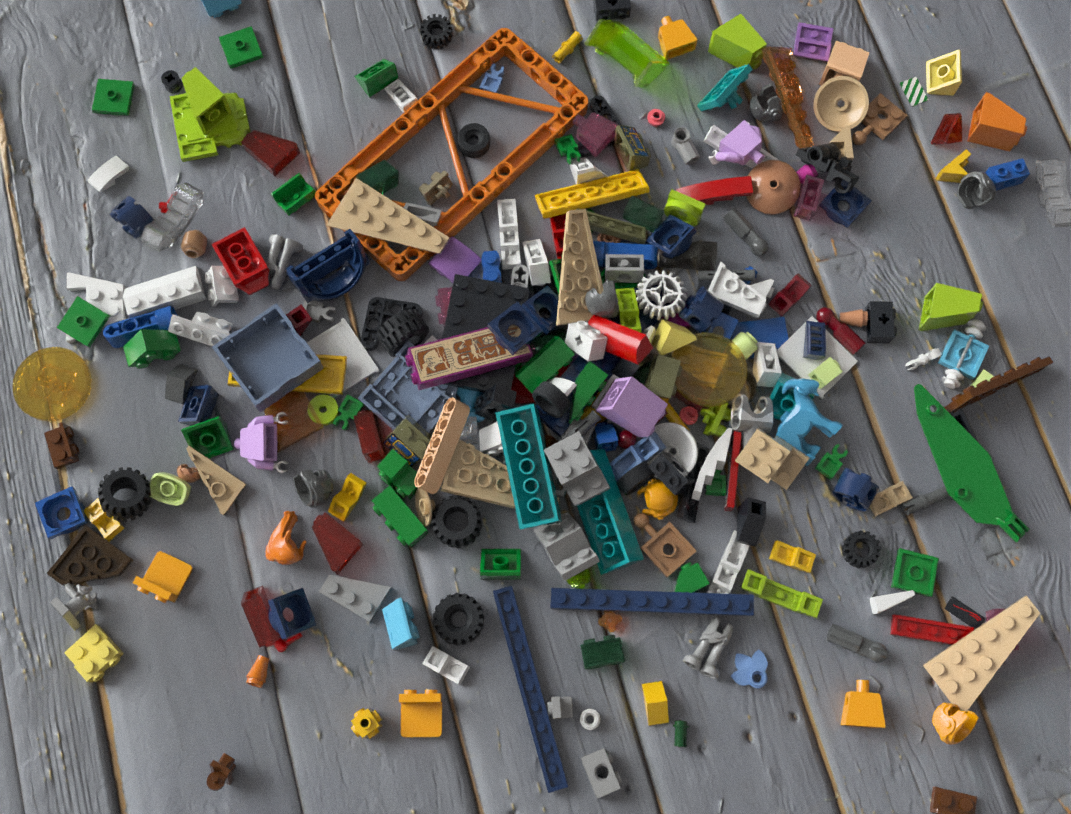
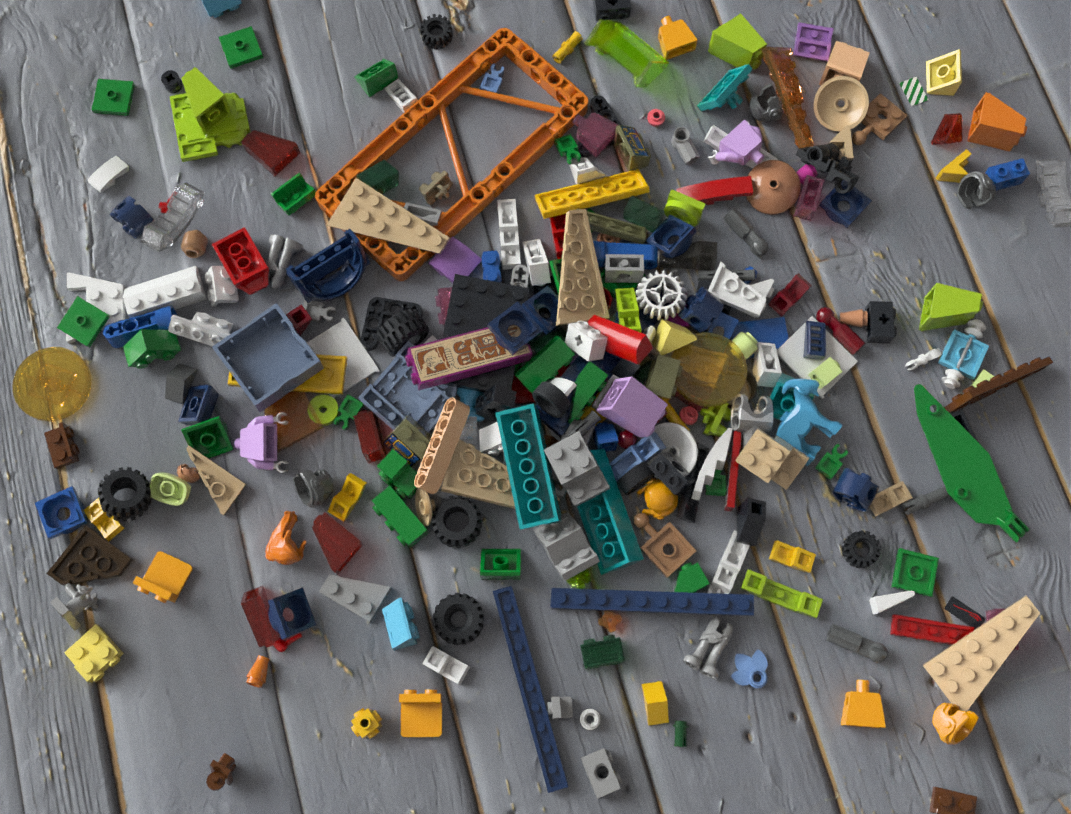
black tyre [458,123,490,158] -> none
dark grey helmet [585,280,619,319] -> none

